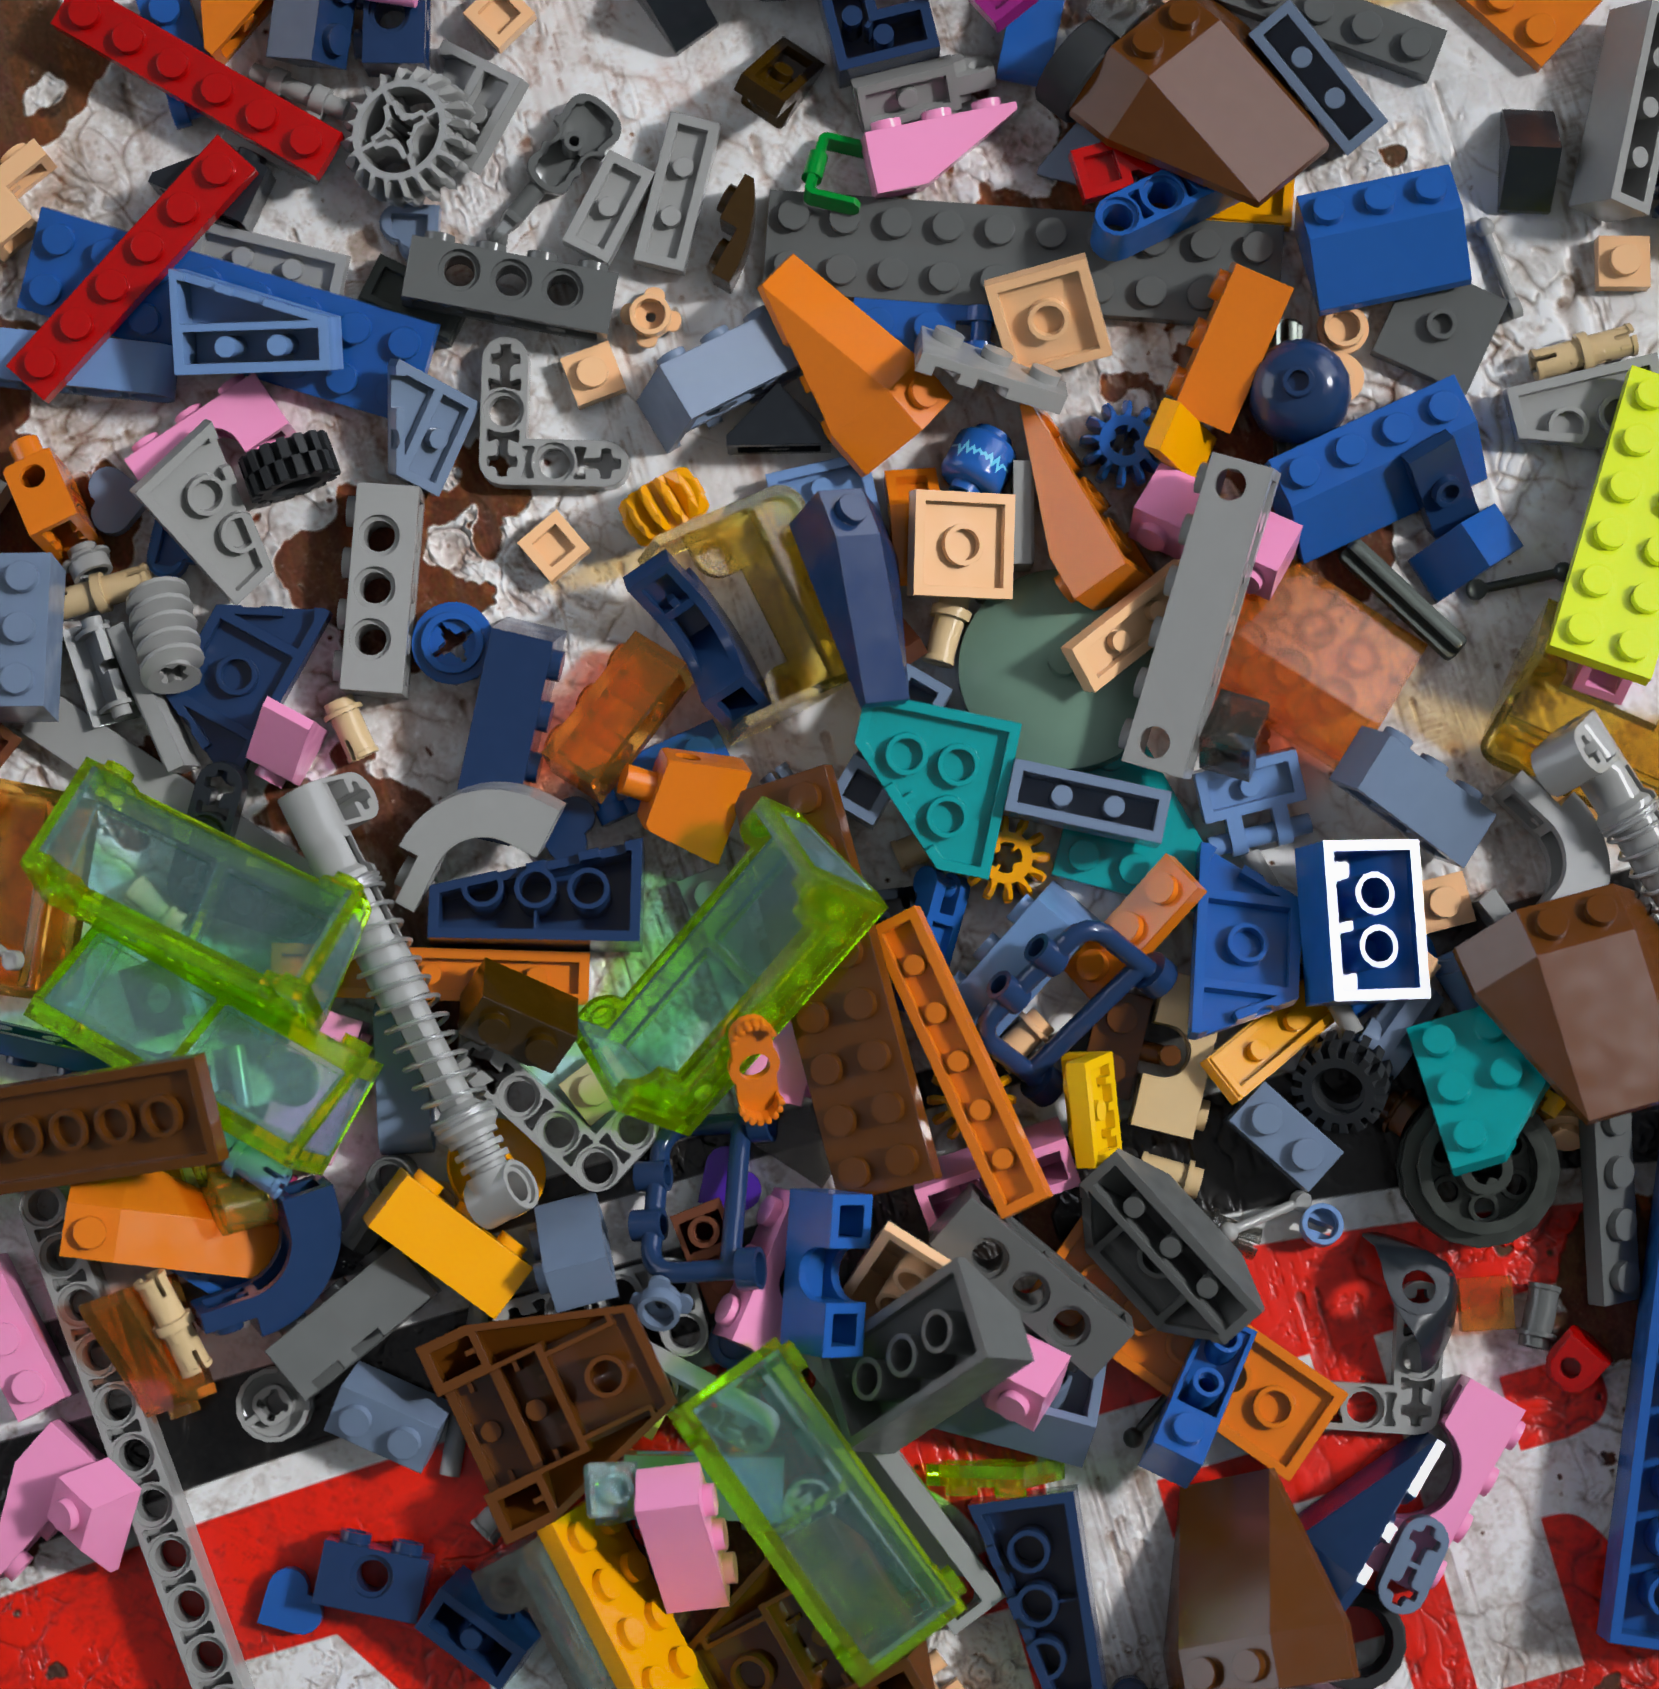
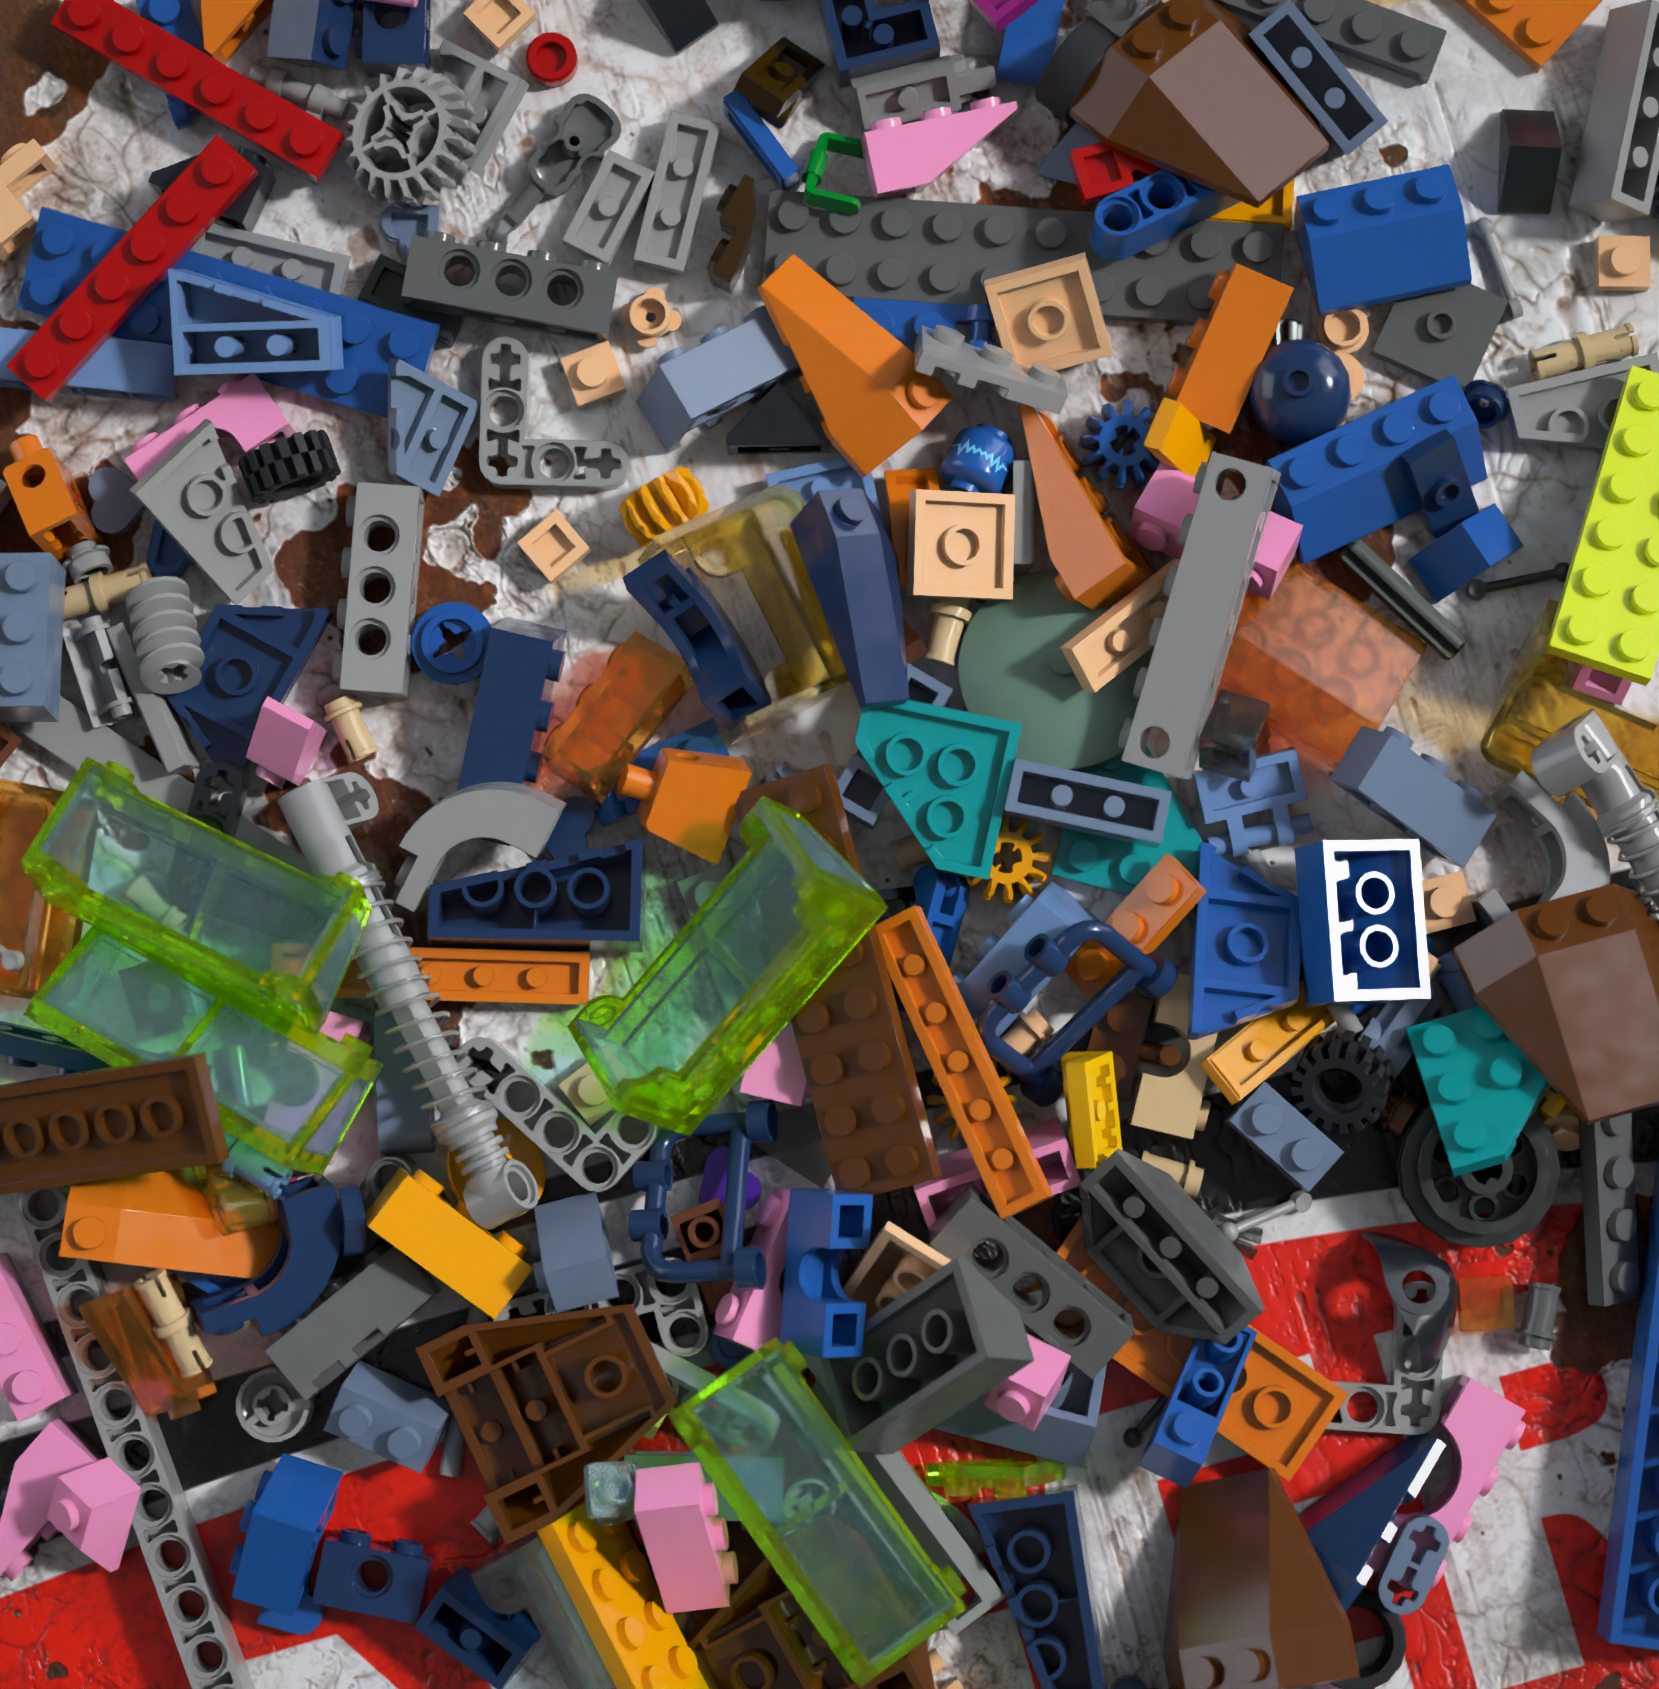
dark brown brick [458,957,579,1074] -> none
sand blue plate [629,1275,693,1332] -> none
orange piece [727,1014,785,1127] -> none
medium blue hinge [1299,1203,1344,1248] -> none
red piece [1545,1325,1613,1392] -> none
none -> blue brick [229,1453,343,1617]
none -> dark blue tile [337,1185,366,1256]
none -> red tile [526,32,578,88]
none -> blue tile [723,90,800,191]
none -> dark blue plate [1463,379,1509,429]

